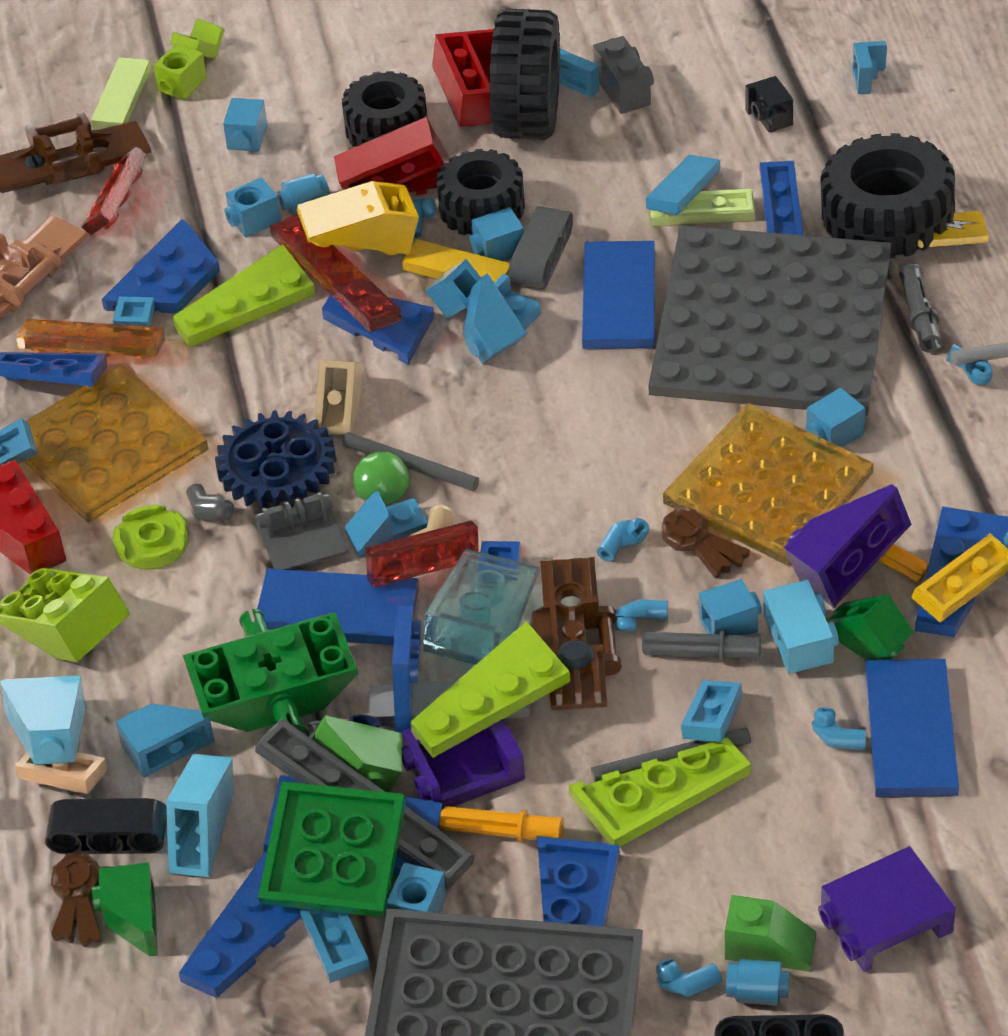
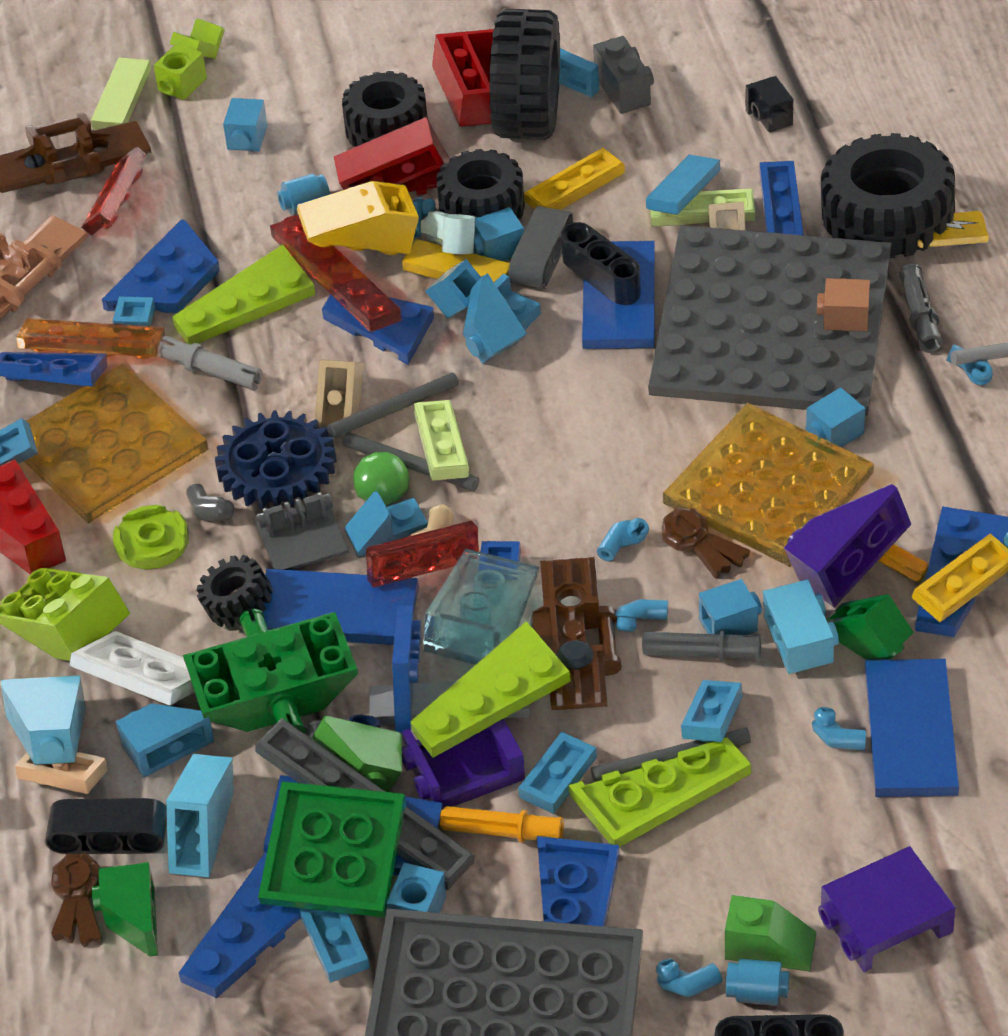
dark azure brick [224,177,281,237] -> none
dark azure bracket [852,41,887,94] -> none
none -> white tile [69,631,194,706]
none -> light grey pin [158,336,263,391]
none -> black tyre [196,555,273,628]
none -> dark grey bar [327,372,459,439]
none -> yellowish green tile [414,400,469,481]
none -> light aqua piece [420,211,475,254]
none -> dark azure plate [518,731,597,814]
none -> yellow tile [524,147,625,210]
none -> black beam [561,222,641,305]
none -> tan plate [708,202,746,231]
none -> nougat brick [817,278,870,331]

